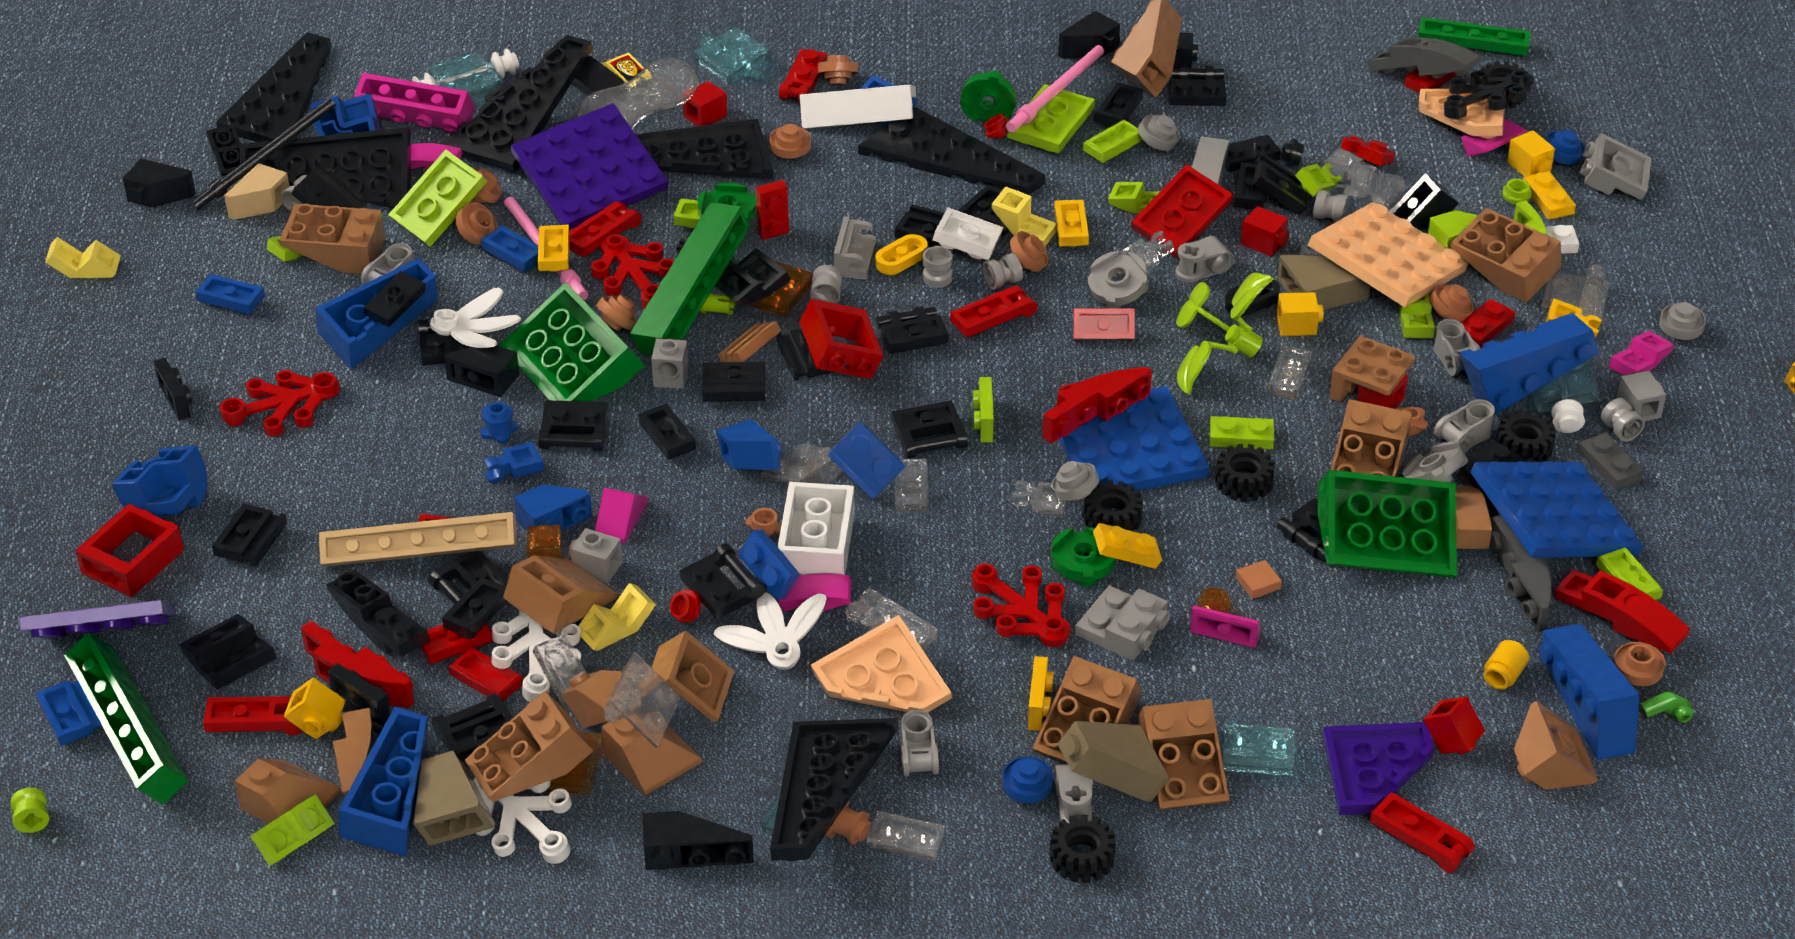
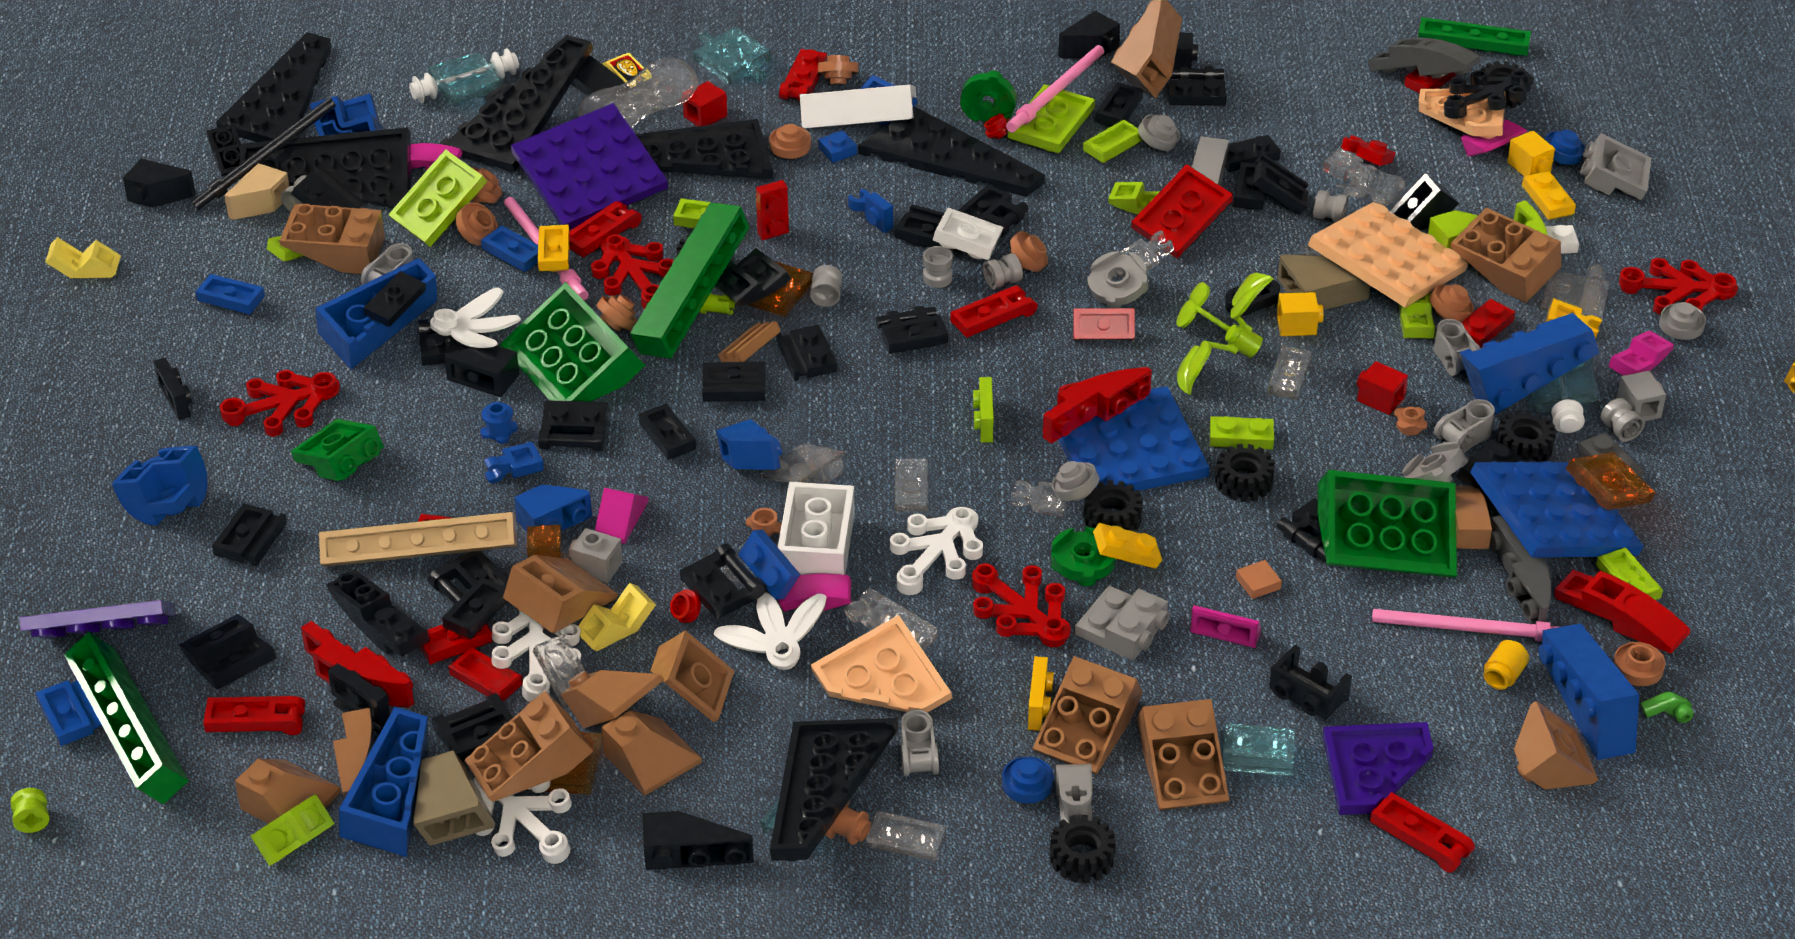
red window [75,504,184,598] -> none
yellow brick [284,677,346,740] -> none
dark pink brick [354,73,476,132] -> none
clear hinge [603,652,681,748] -> none
light grey brick [651,339,689,389] -> none
green plate [698,183,757,223] -> none
red window [799,298,884,379] -> none
blue plate [827,420,906,499] -> none
light grey hinge [834,217,876,280] -> none
yellow plate [876,234,928,276] -> none
black plate [891,400,968,459] -> none
light yellow slope [992,187,1057,246] -> none
yellow plate [1054,200,1089,247] -> none
dark tan slope [1057,721,1170,802] -> none
light grey piece [1175,236,1234,283] -> none
clear orange plate [1197,587,1231,613] -> none
red brick [1241,206,1290,257] -> none
black plate [1281,138,1304,167] -> none
lime plate [1295,163,1342,197] -> none
medium nougat bracket [1330,336,1415,403] -> none
medium nougat slope [1331,399,1412,477] -> none
red brick [1423,696,1485,754] -> none
lime plate [1502,179,1532,205] -> none
none -> green plate [290,418,384,481]
none -> blue plate [818,130,857,163]
none -> blue plate [848,189,893,233]
none -> white plant [890,507,983,595]
none -> black window [1269,645,1352,719]
none -> bright pink bar [1372,609,1558,642]
none -> clear orange plate [1566,452,1656,510]
none -> red plant [1619,258,1738,315]

